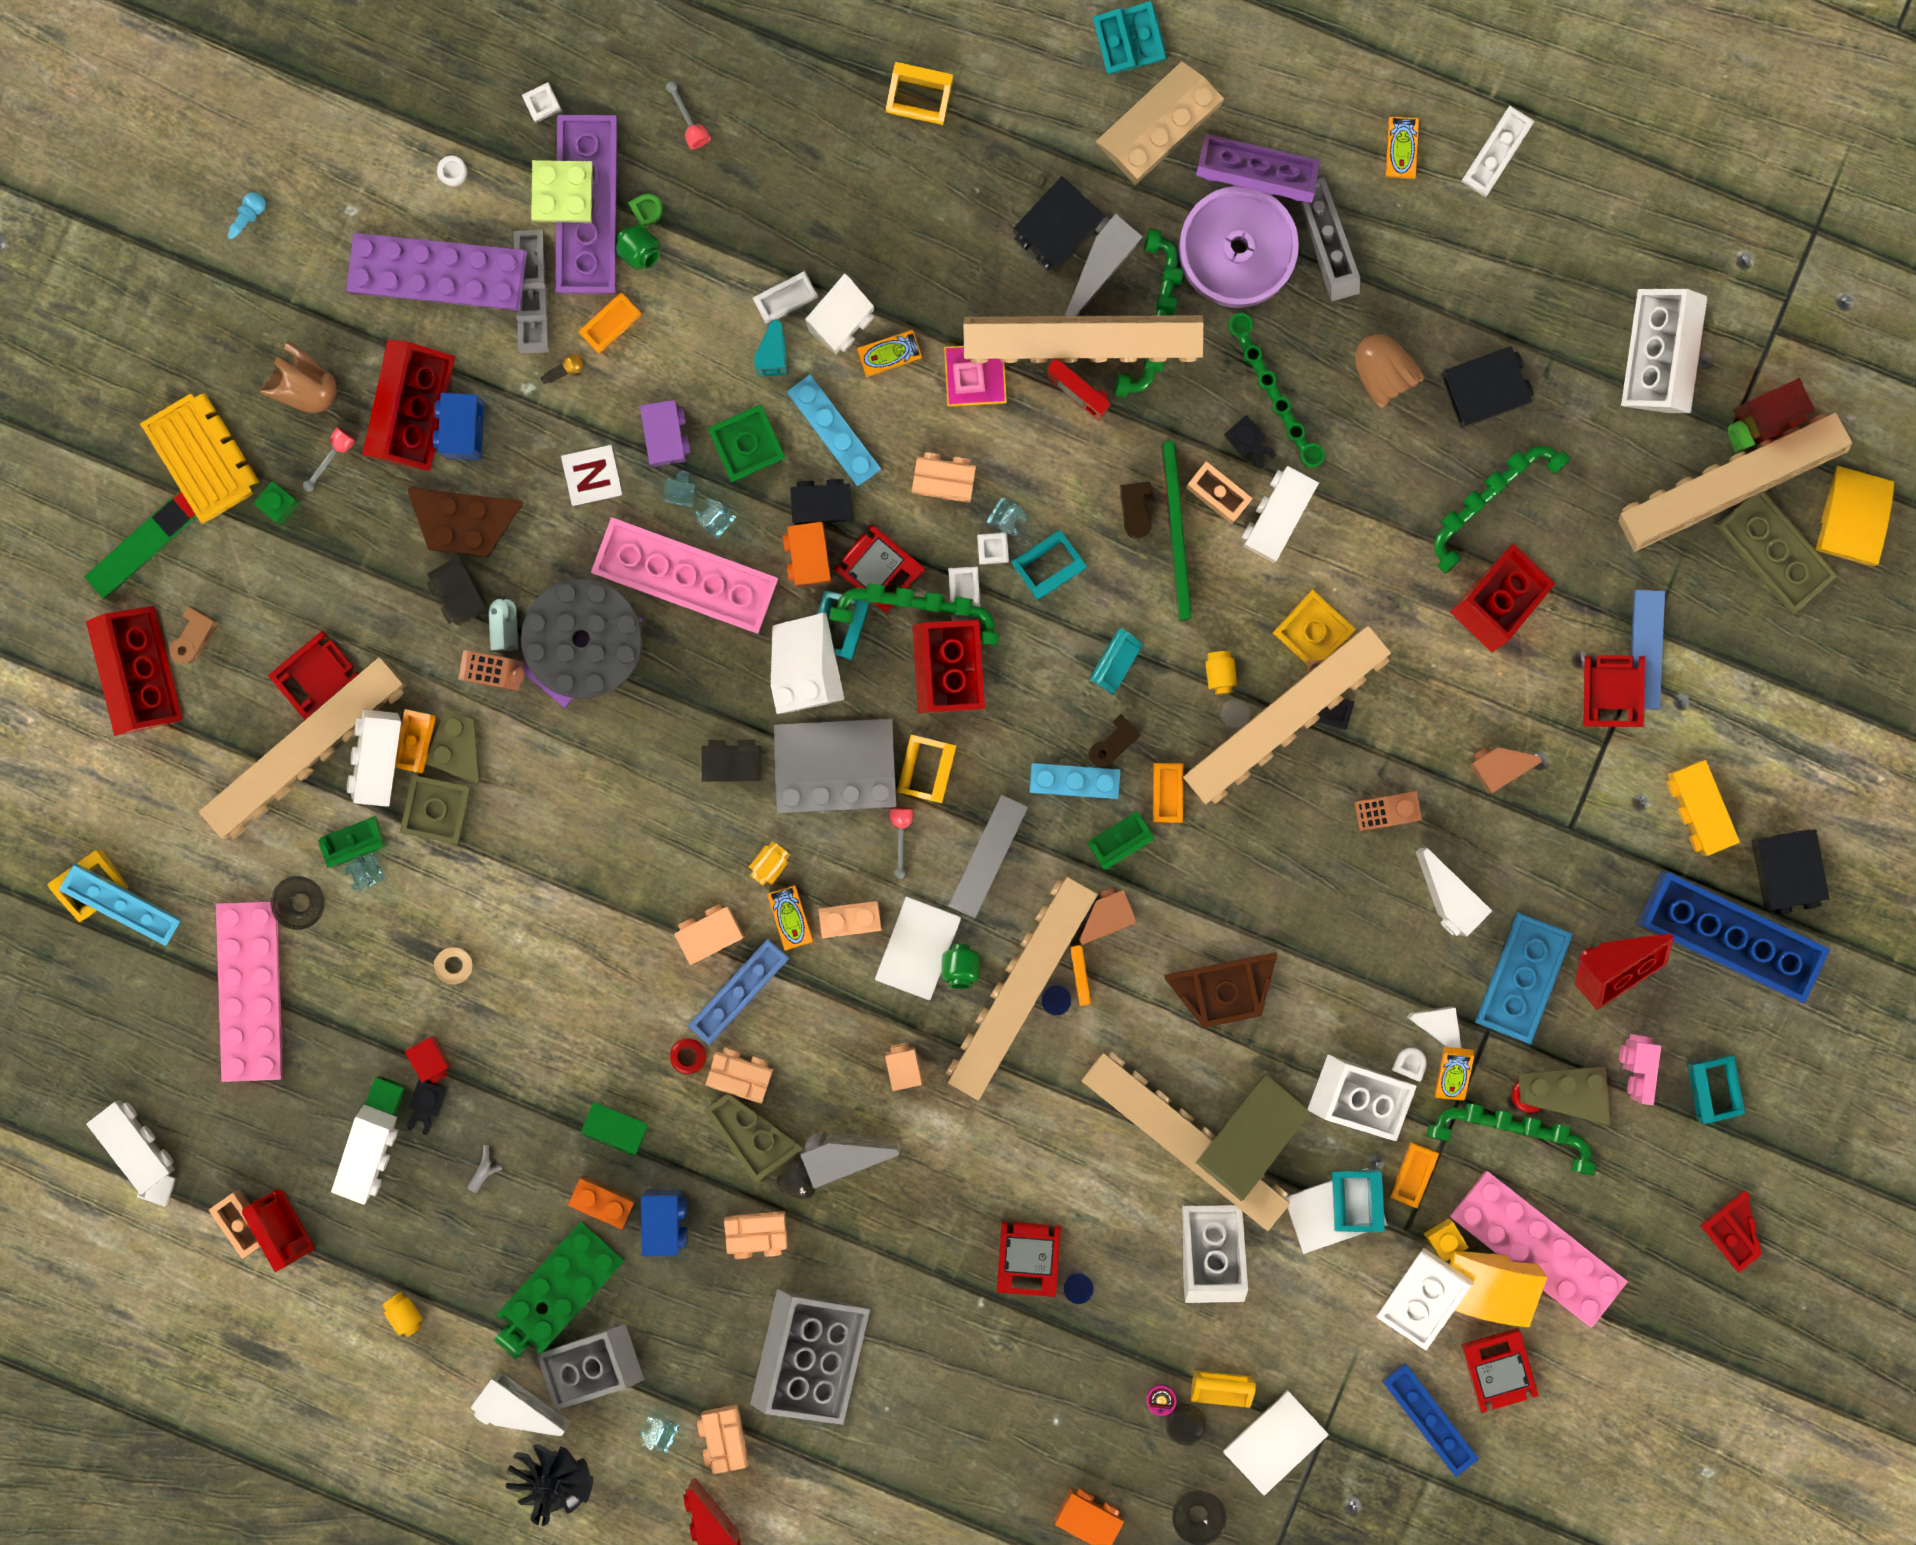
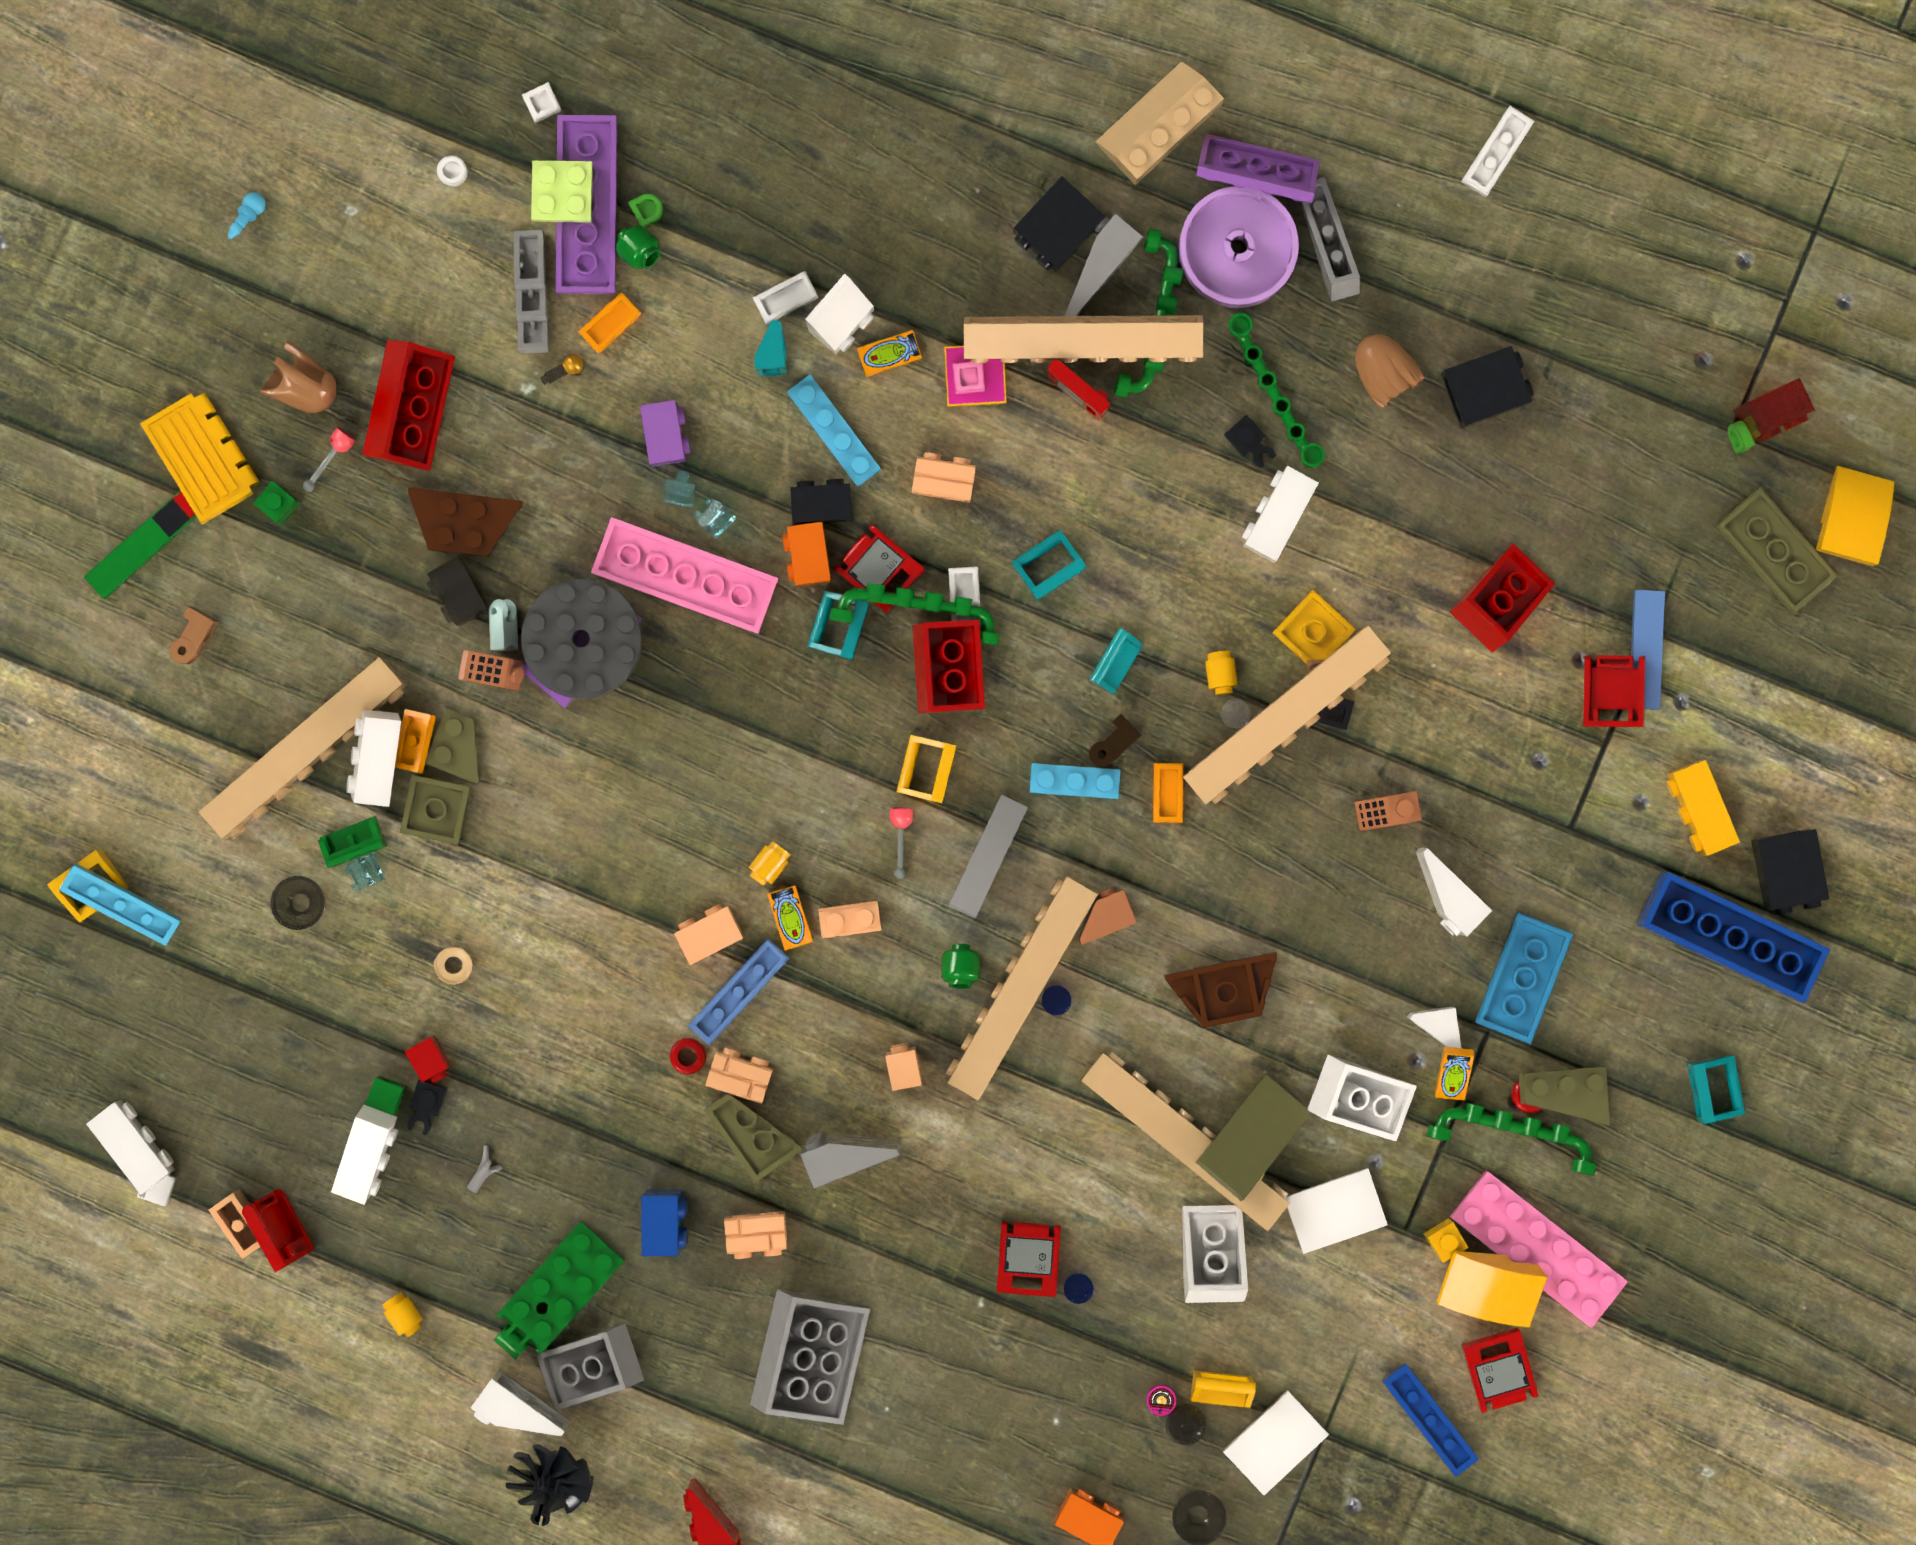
red slope [86,606,183,736] -> none
bright pink plate [216,901,283,1082] -> none
red container [268,630,360,720] -> none
medium lavender plate [346,233,527,311] -> none
blue brick [433,393,485,461] -> none
white sticker [561,445,622,506] -> none
orange brick [568,1175,637,1230] -> none
green hinge [580,1102,648,1157] -> none
clear light blue tile [639,1417,680,1453] -> none
hinge [666,81,711,149] -> none
light nougat brick [697,1405,749,1474] -> none
clear smoke brick [701,740,762,782] -> none
green plate [707,404,786,483] -> none
white slope [771,613,845,714] -> none
light grey slope [774,719,897,813] -> none
clear smoke brick [777,1158,816,1199] -> none
white tile [875,896,961,1001] -> none
yellow tile [885,62,953,125] -> none
white tile [977,532,1009,565] -> none
clear light blue tile [986,497,1027,535] -> none
light orange tile [1070,945,1091,1006] -> none
green hinge [1086,811,1155,870] -> none
teal slope [1093,1,1168,75] -> none
dark brown leg [1119,481,1152,539] -> none
green tile [1161,441,1192,621] -> none
light nougat brick [1186,461,1253,525] -> none
teal tile [1332,1169,1385,1232] -> none
white tile [1377,1248,1474,1351] -> none
tile [1385,117,1419,179] -> none
light orange tile [1389,1142,1439,1209] -> none
white tile [1392,1047,1427,1082] -> none
green bar [1434,445,1572,574] -> none
nougat slope [1469,746,1542,794] -> none
red slope [1575,933,1673,1010] -> none
tan brick [1618,412,1852,552] -> none
bright pink plate [1619,1034,1661,1105] -> none
white slope [1621,289,1707,413] -> none
red wing [1699,1190,1762,1273] -> none

